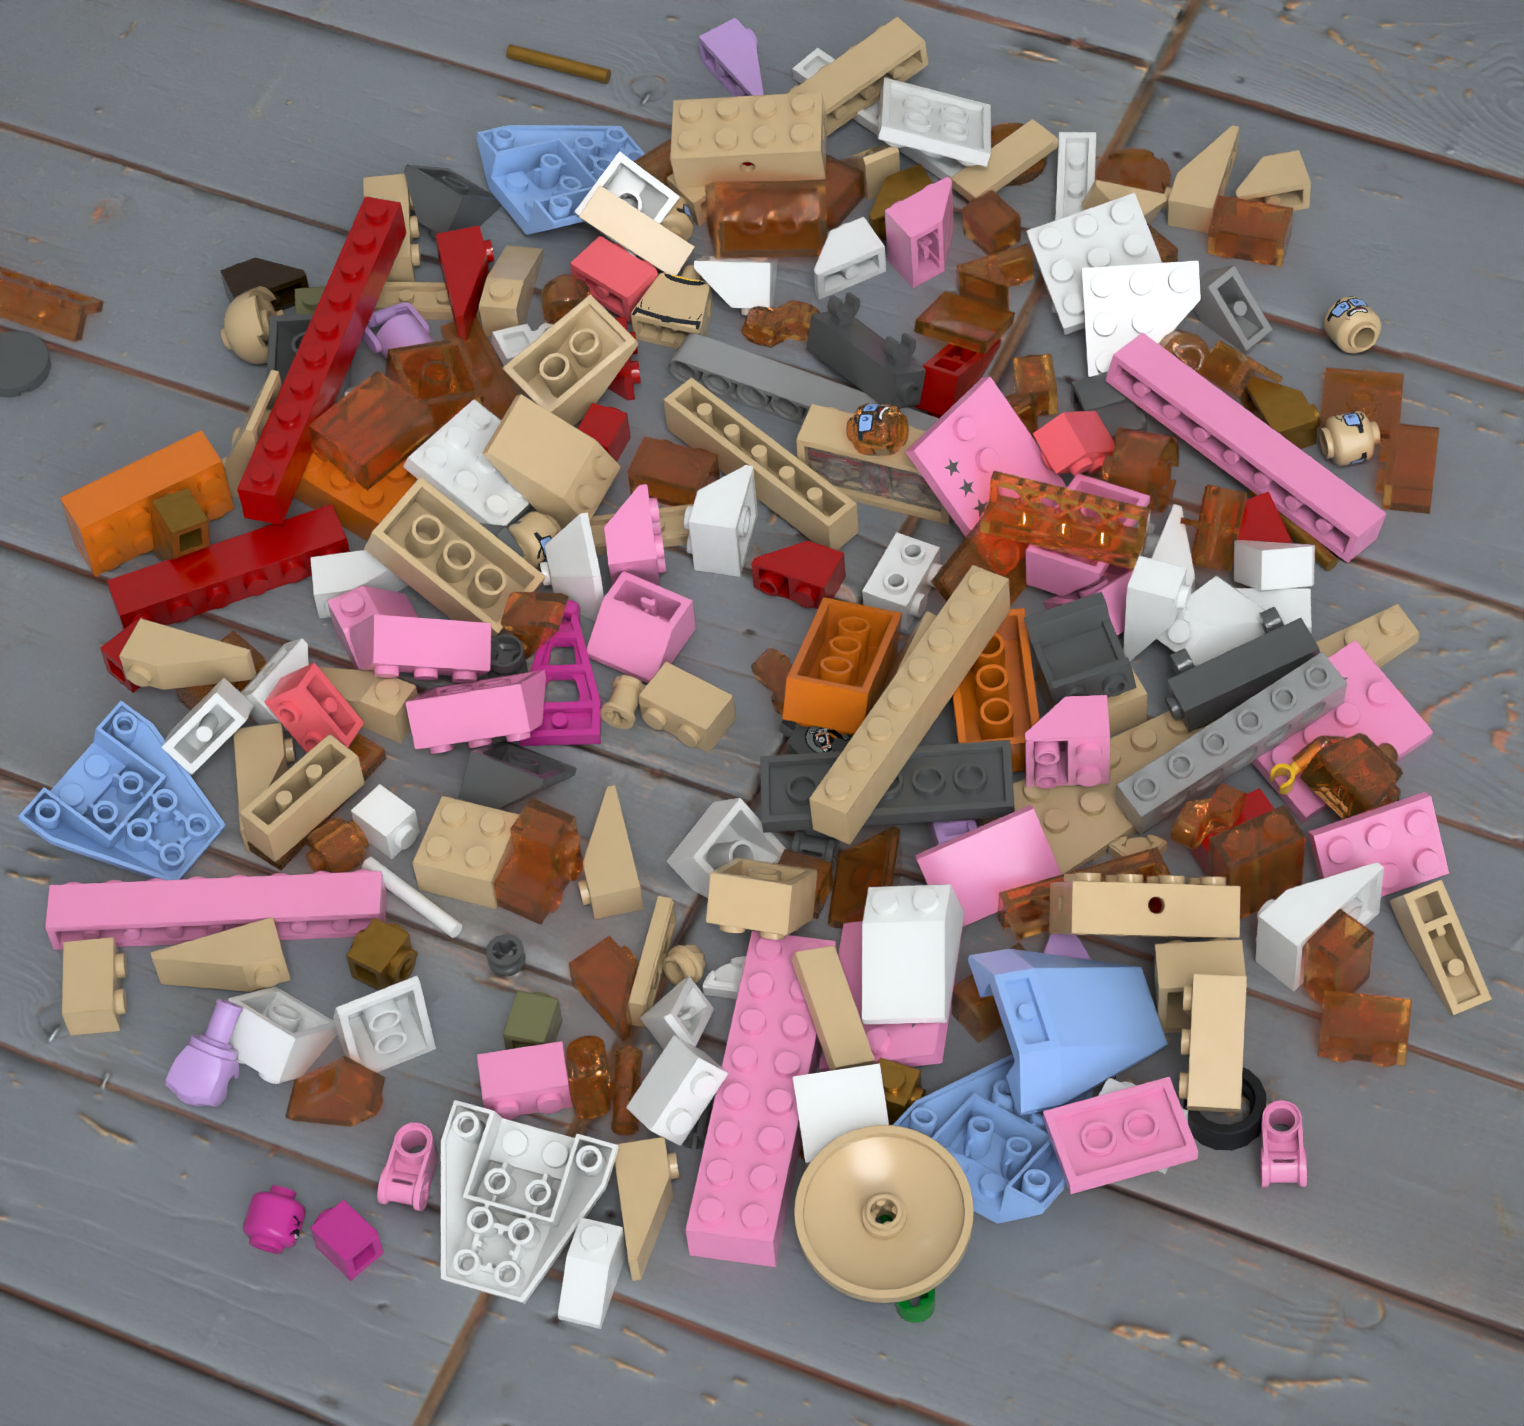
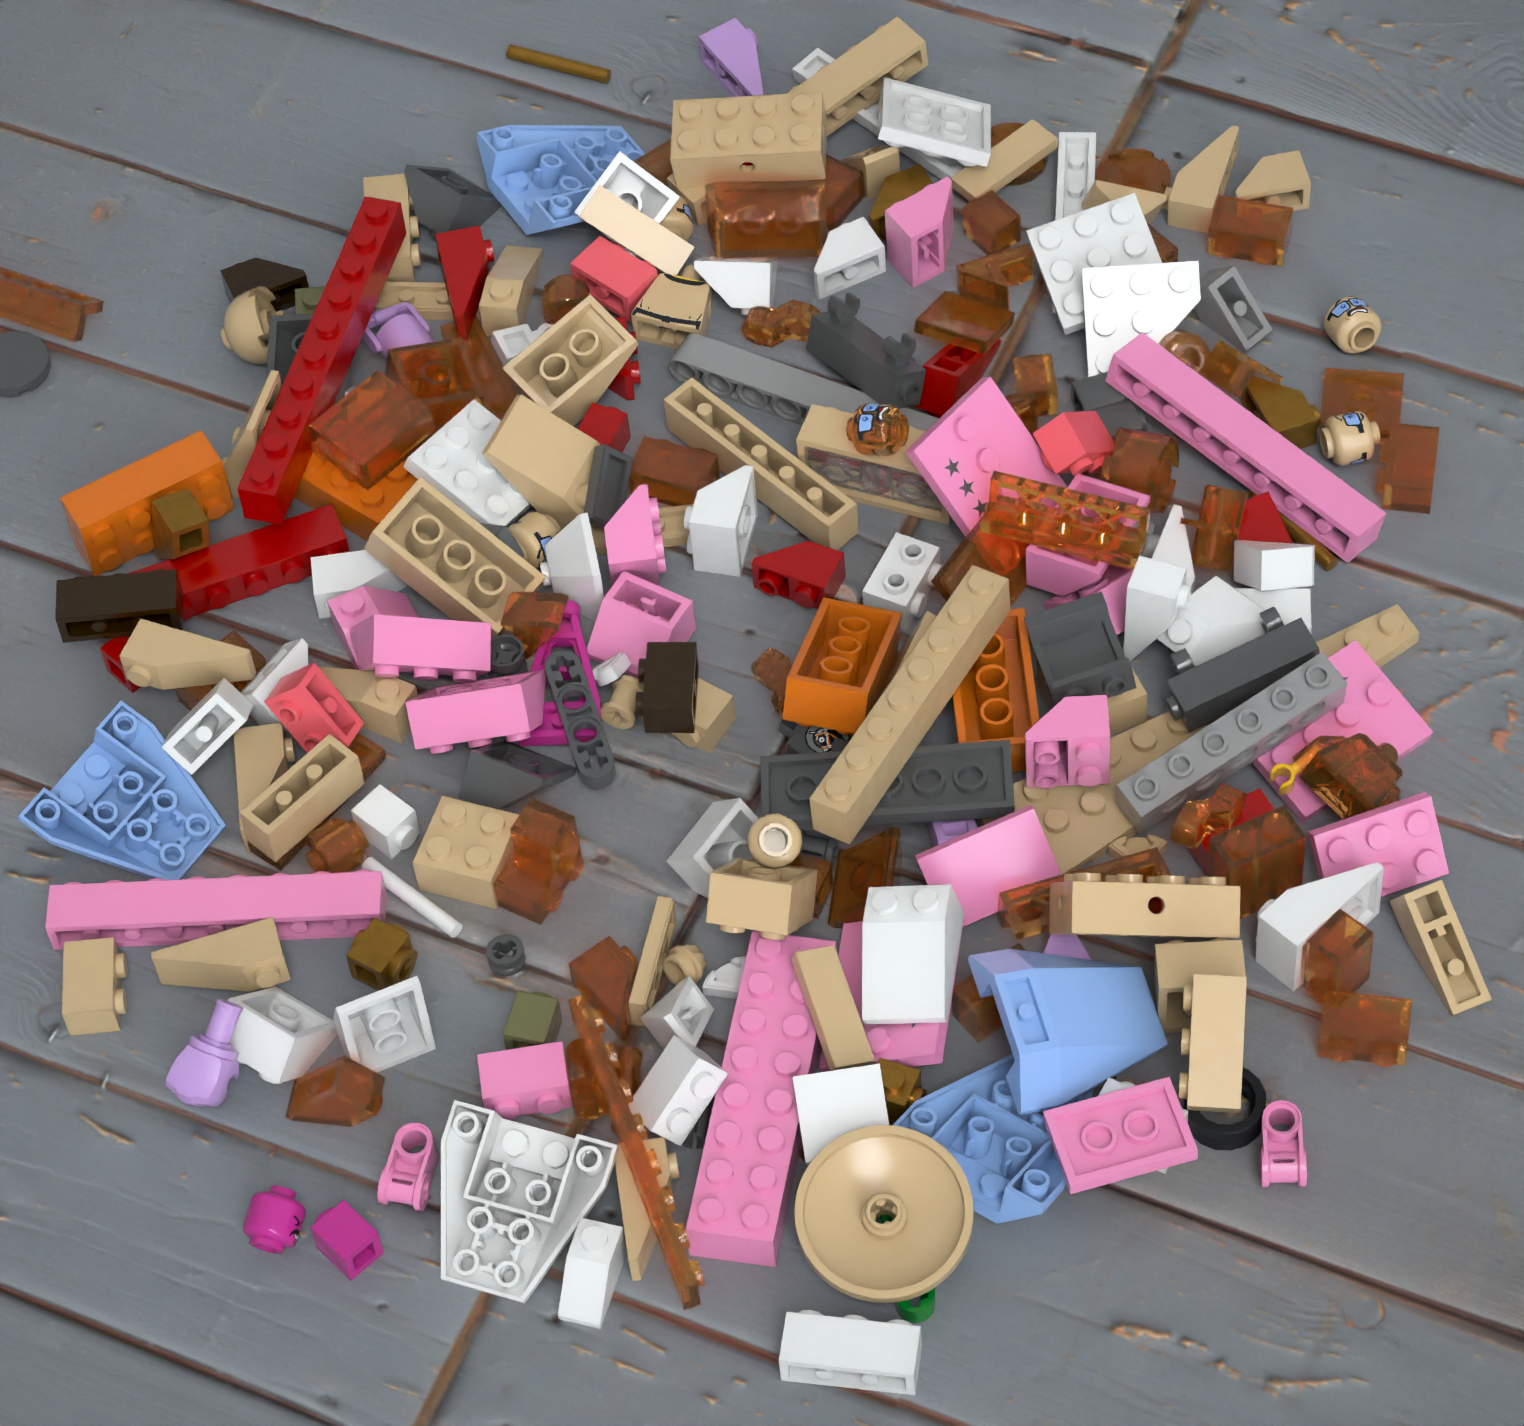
tan slope [578,785,644,920] -> none
none -> dark brown brick [55,569,183,643]
none -> dark grey beam [545,650,616,789]
none -> clear orange plate [568,994,705,1310]
none -> dark grey tile [584,444,633,529]
none -> white tile [592,652,632,687]
none -> dark brown brick [635,642,699,733]
none -> tan head [747,813,802,869]
none -> white brick [779,1310,922,1395]

